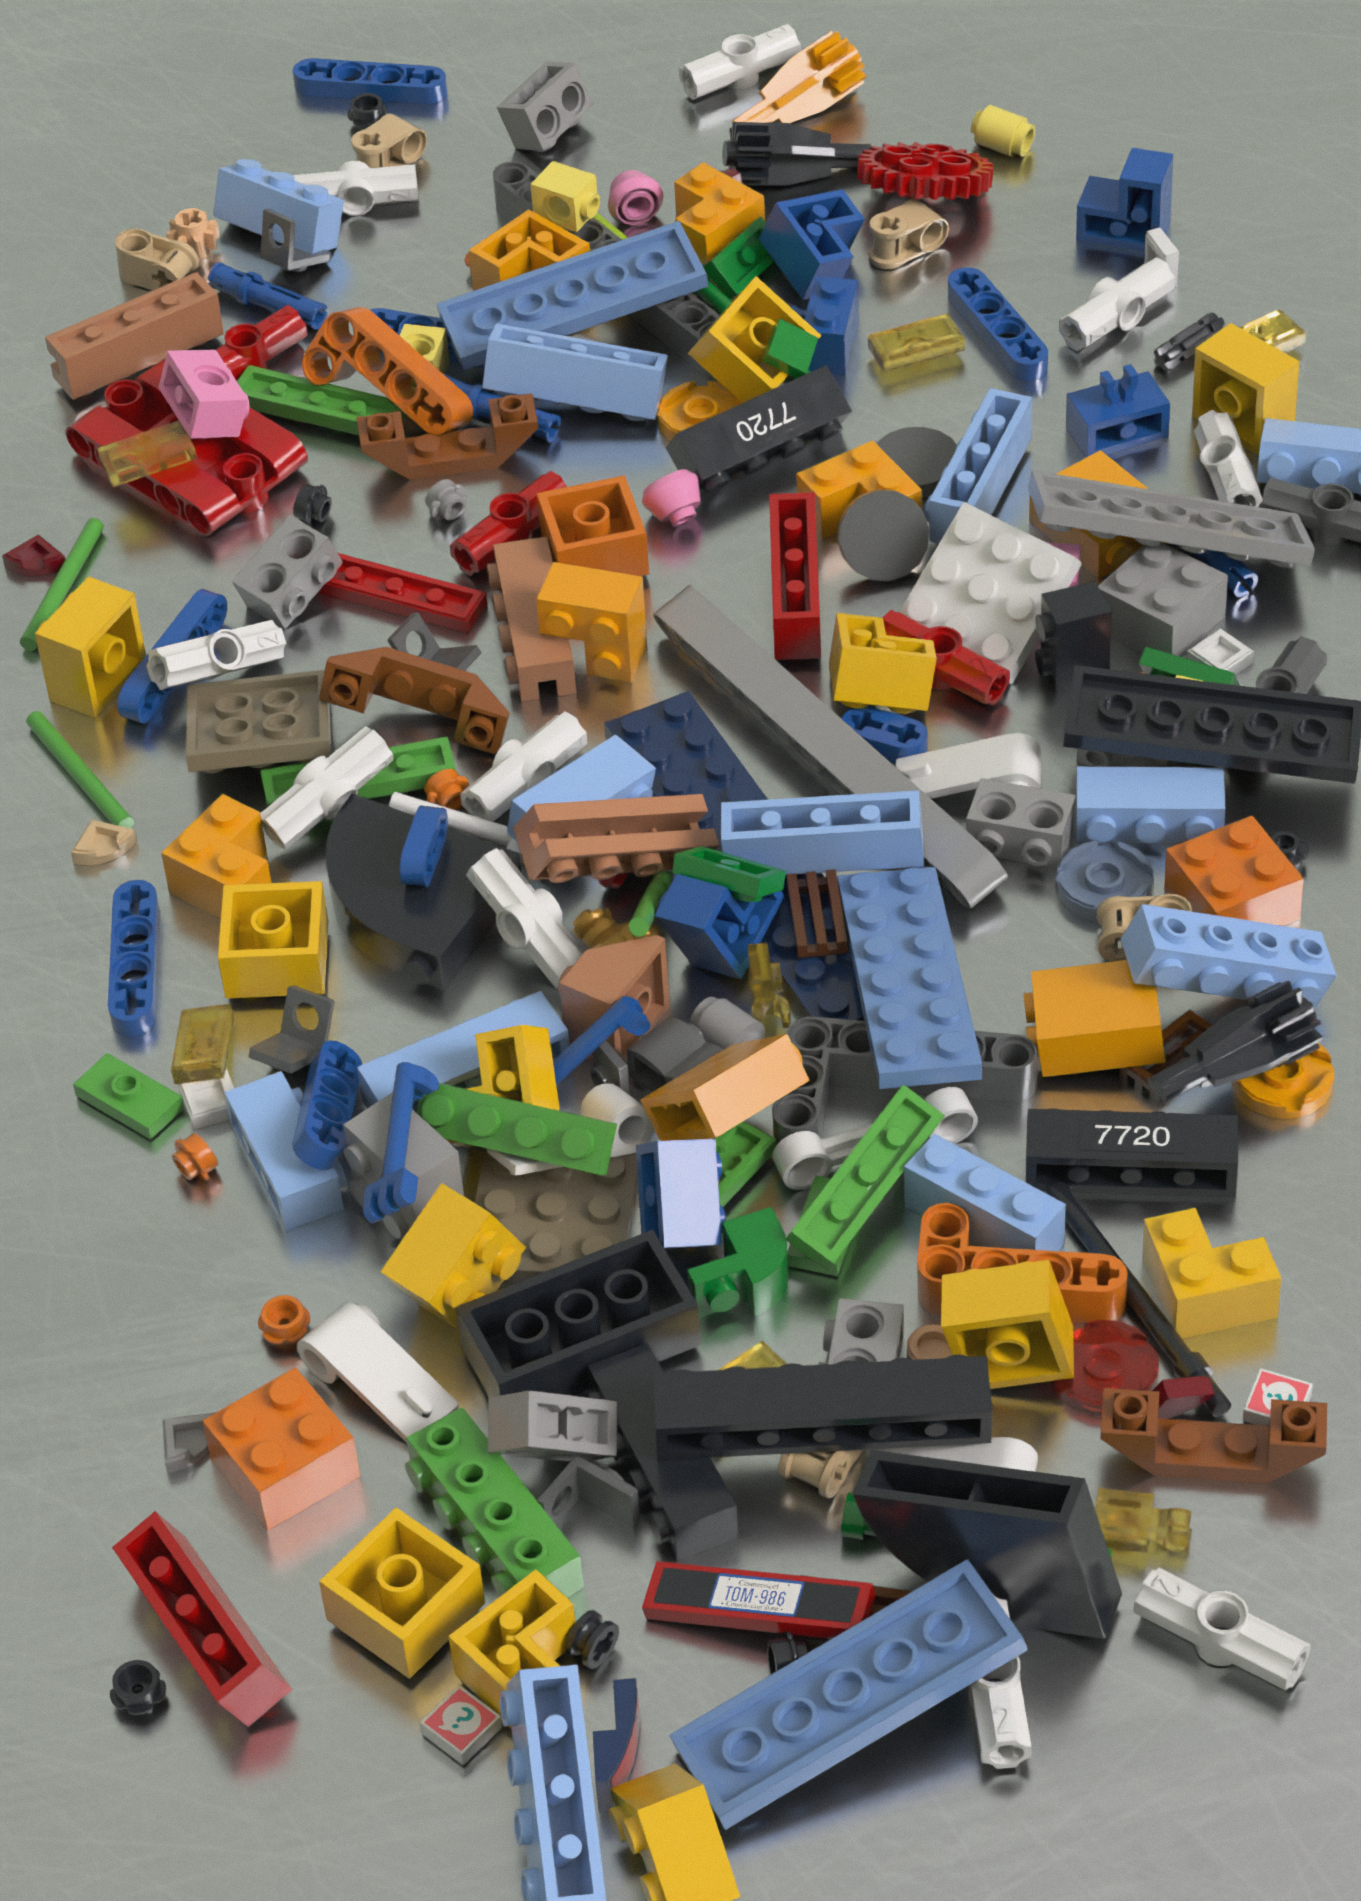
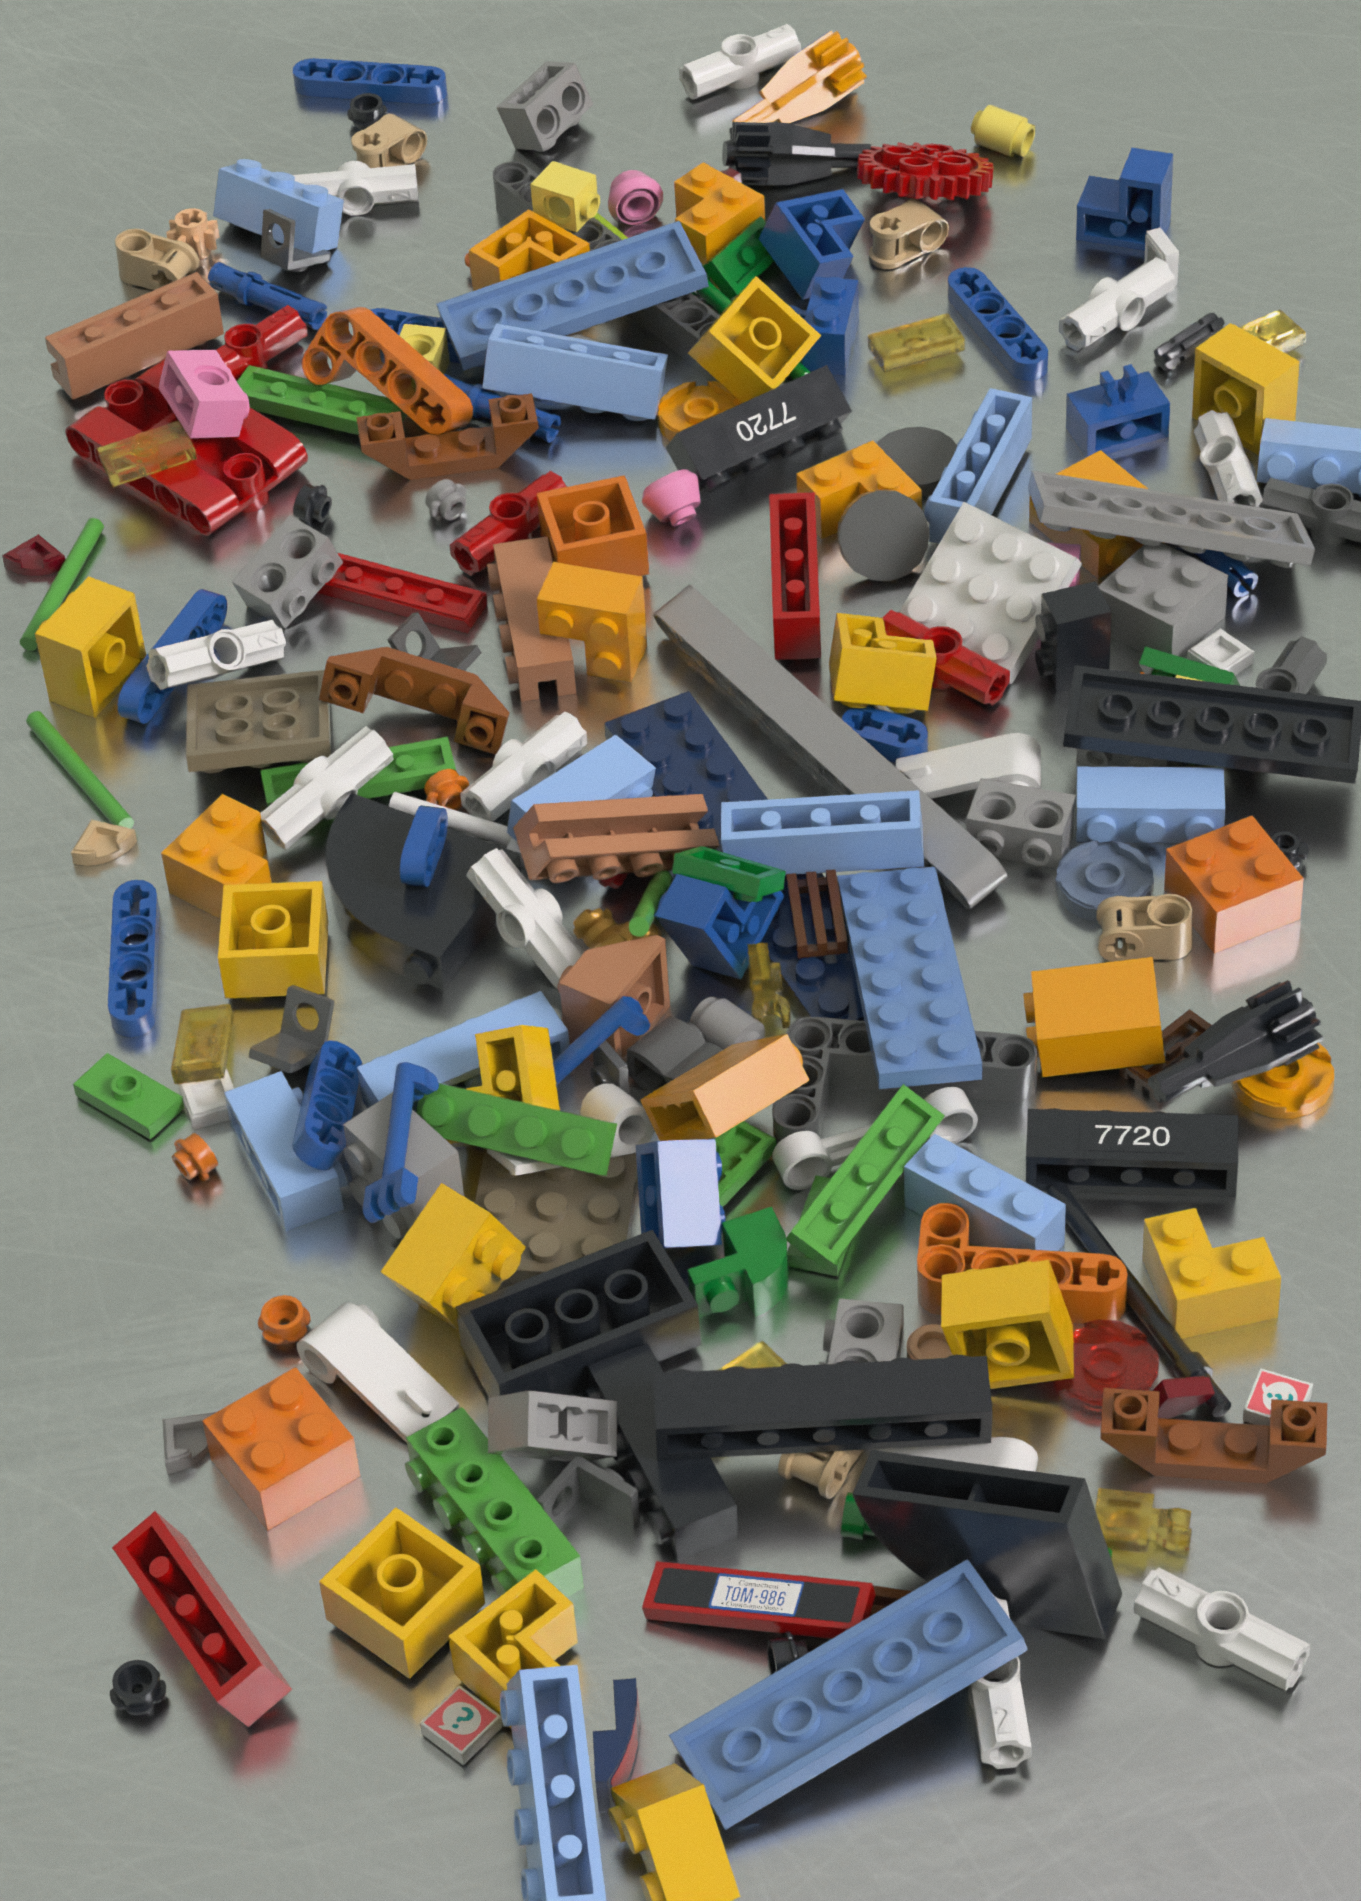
black bush [565,1610,619,1669] -> none
green tile [762,319,818,378] -> none
light blue brick [1121,904,1337,1010] -> none

